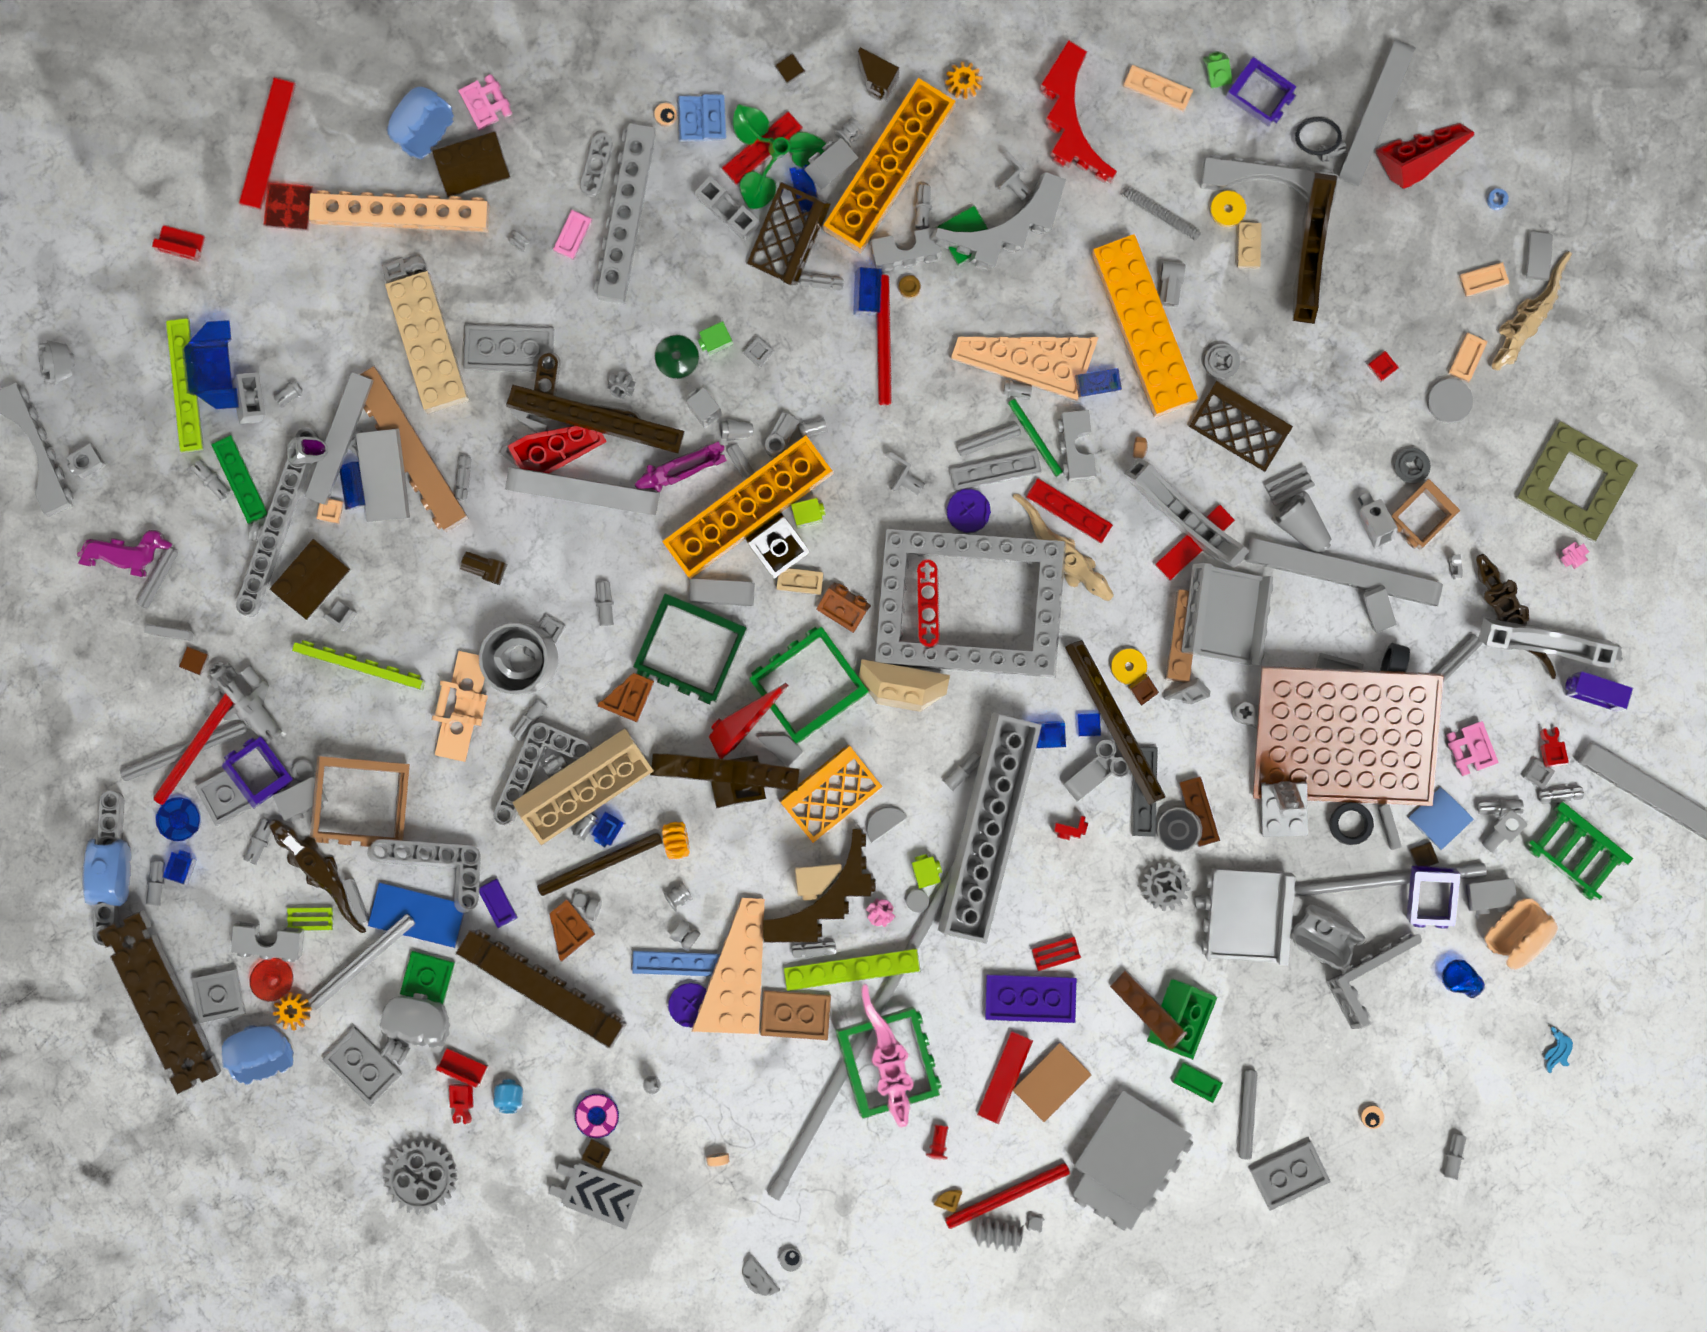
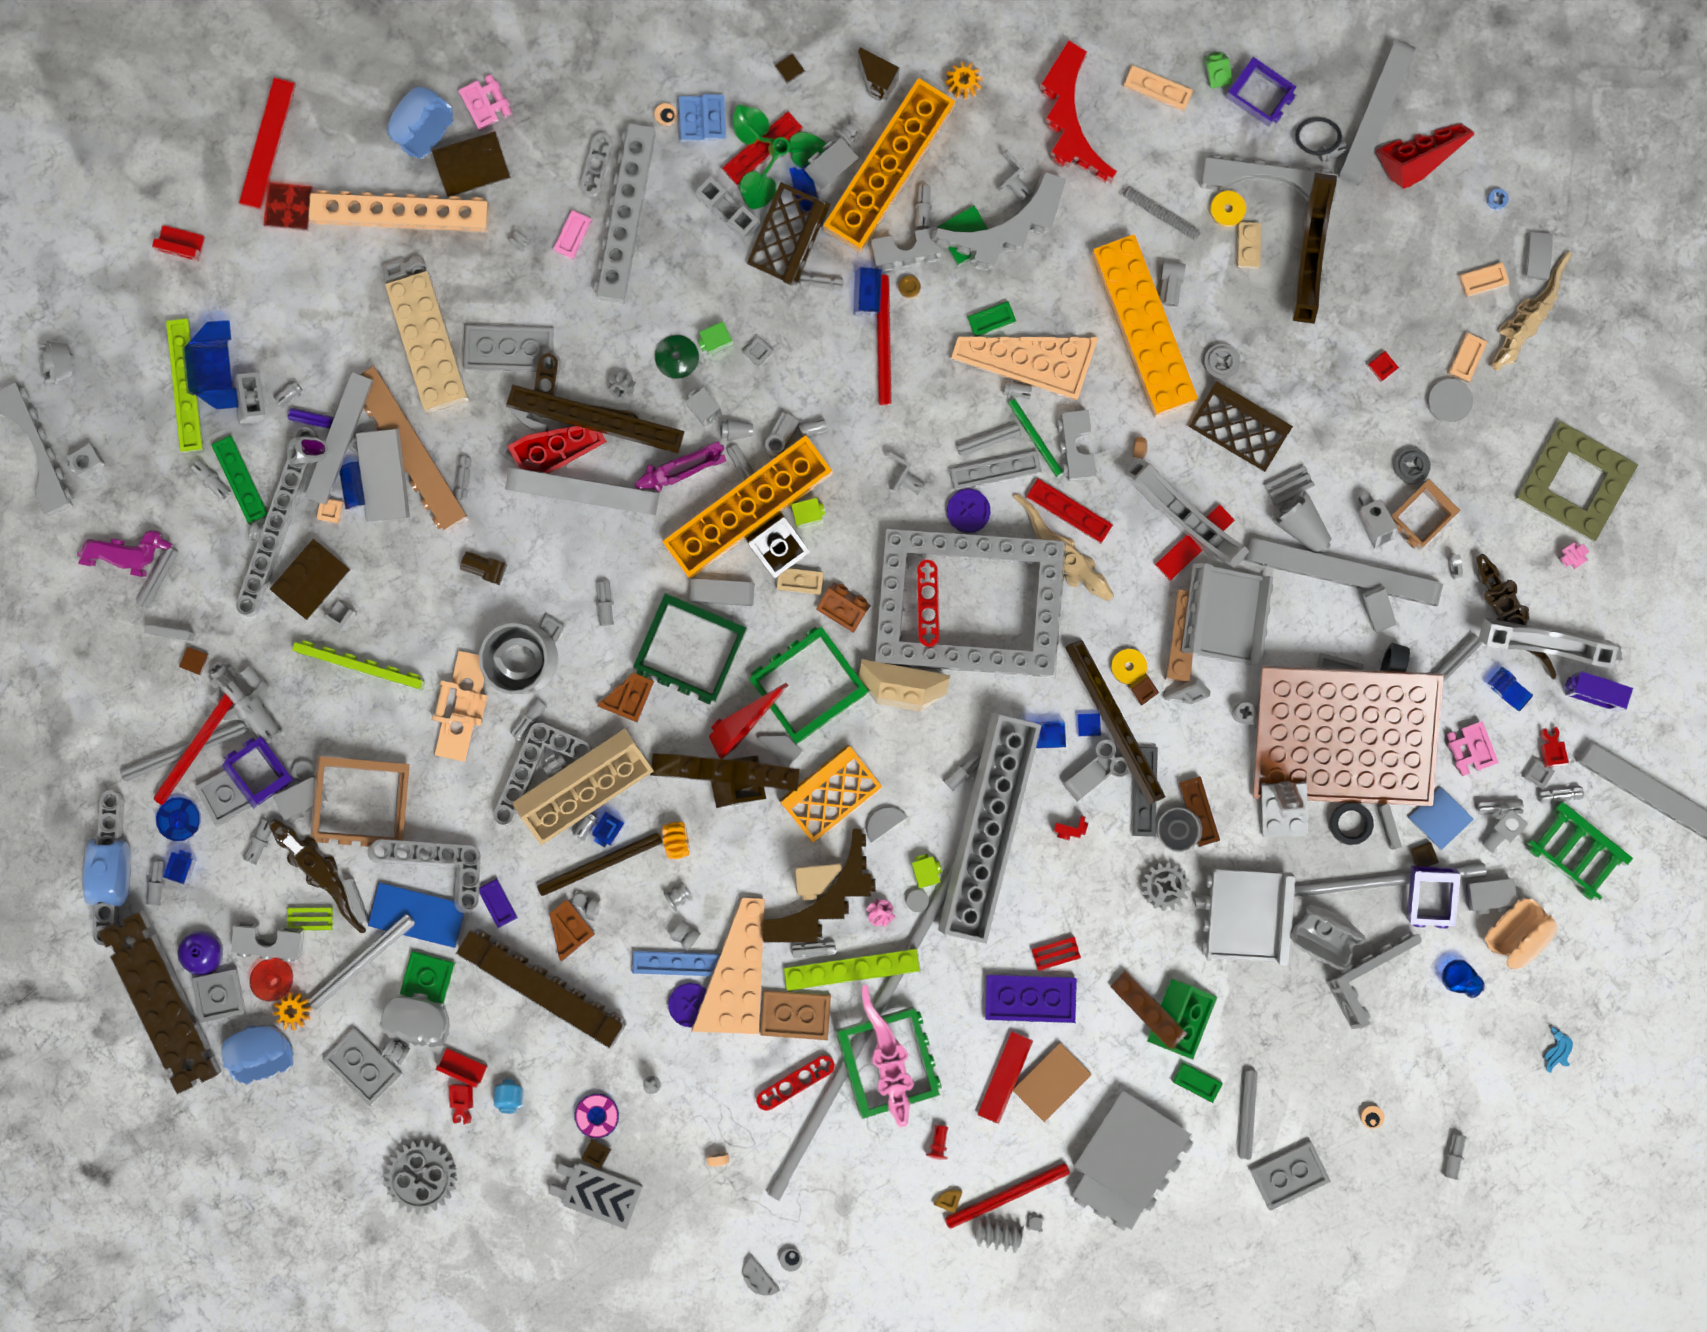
clear blue tile [1075,368,1122,397] -> none
none -> dark purple cylinder [177,930,223,975]
none -> dark purple axle [288,408,334,429]
none -> red beam [757,1055,835,1111]
none -> green tile [967,301,1016,337]
none -> clear blue panel [1487,667,1533,711]

